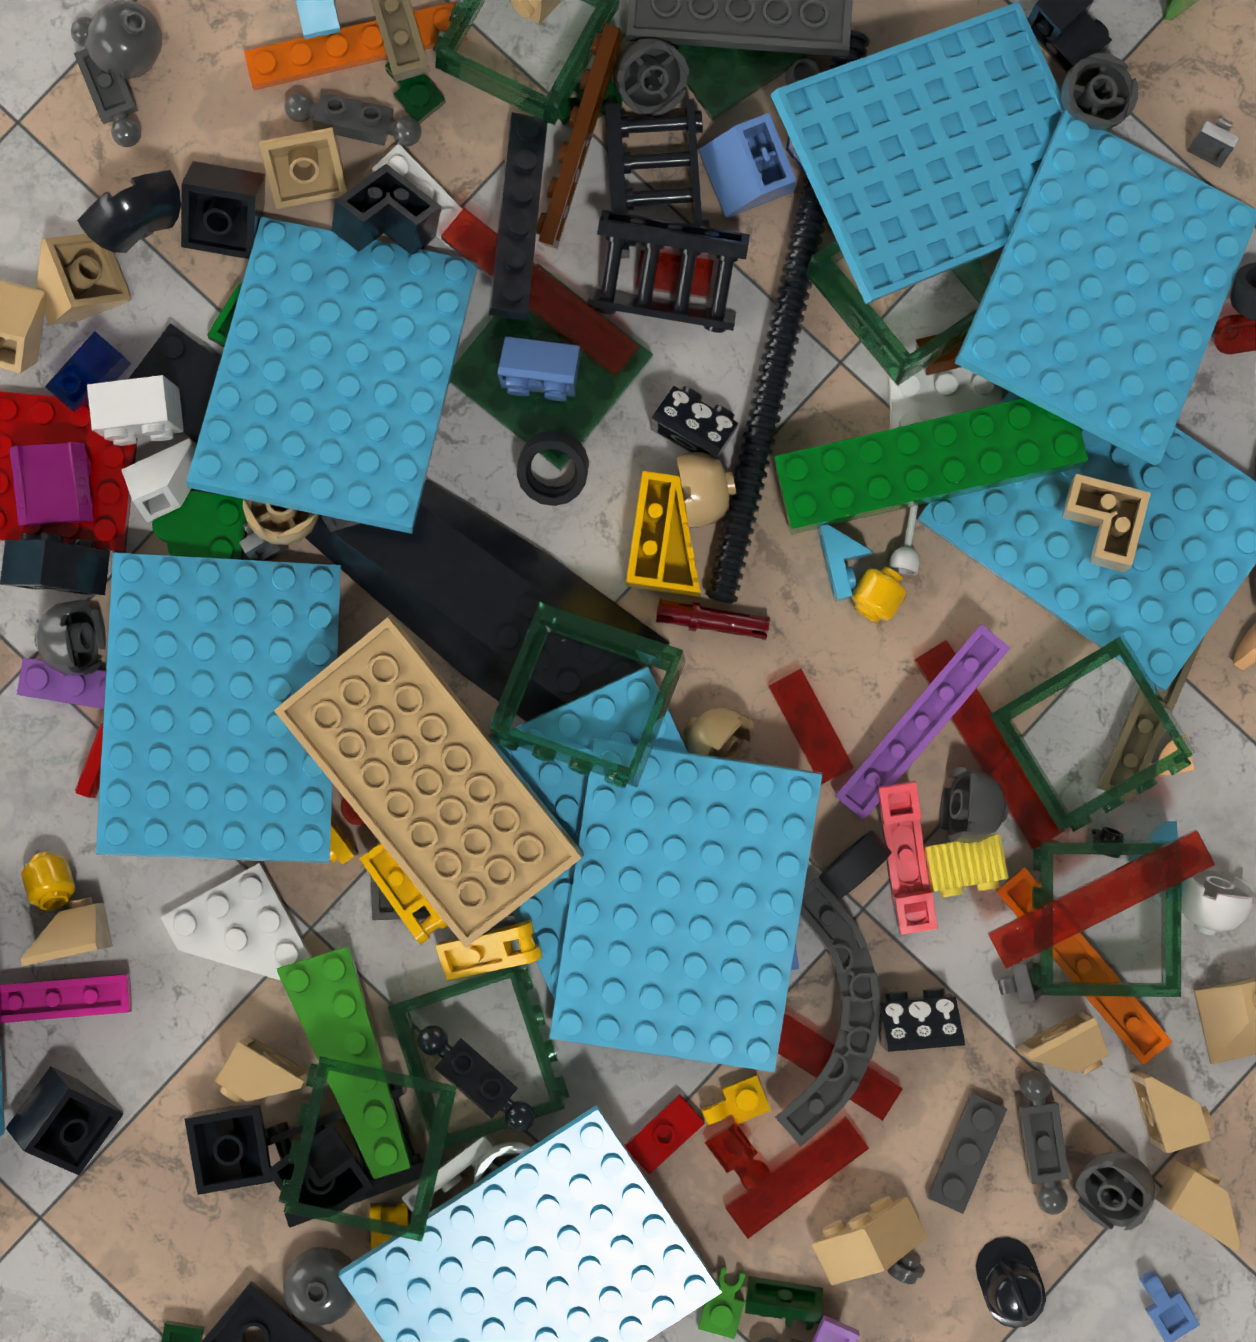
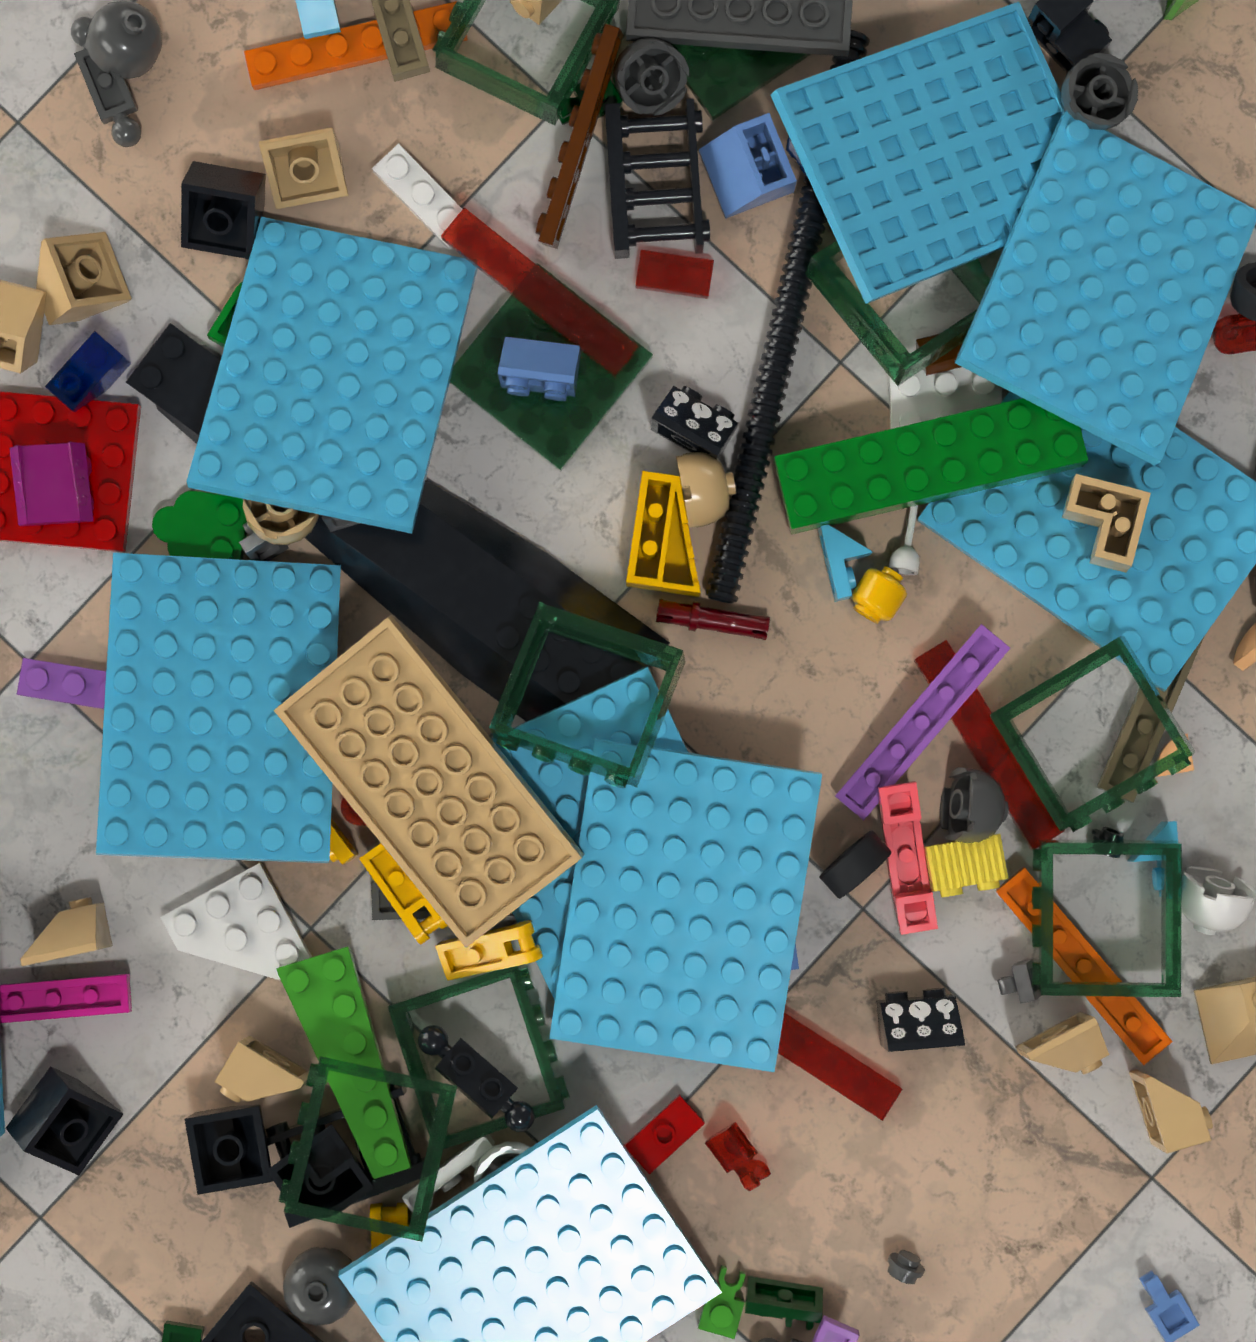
black brick [0,533,110,595] -> none
yellow head [21,852,76,911] -> none
dark grey cylinder [34,600,106,675] -> none
red tile [75,723,103,798] -> none
black brick [77,170,181,253] -> none
white brick [87,375,184,446] -> none
white slope [122,438,196,522] -> none
dark grey plate [285,92,422,146] -> none
black brick [331,164,442,255] -> none
dark green plate [385,62,446,124] -> none
black plate [488,112,548,321] -> none
black tyre [516,430,589,506] -> none
black fence [587,209,750,333] -> none
tan cylinder [683,707,754,760] -> none
yellow plate [701,1074,771,1125] -> none
clear red plate [725,1116,869,1239] -> none
clear red plate [768,669,854,785] -> none
dark grey plate [775,877,880,1147] -> none
dark grey plate [785,57,822,85] -> none
tan brick [812,1196,928,1285] -> none
dark grey plate [927,1093,1007,1214] -> none
black piece [976,1237,1046,1328] -> none
clear red plate [988,829,1215,969] -> none
dark grey plate [1019,1071,1070,1215] -> none
dark grey cylinder [1076,1151,1155,1230] -> none
tan slope [1155,1161,1241,1252] -> none
flat silver tile [1188,116,1239,168] -> none

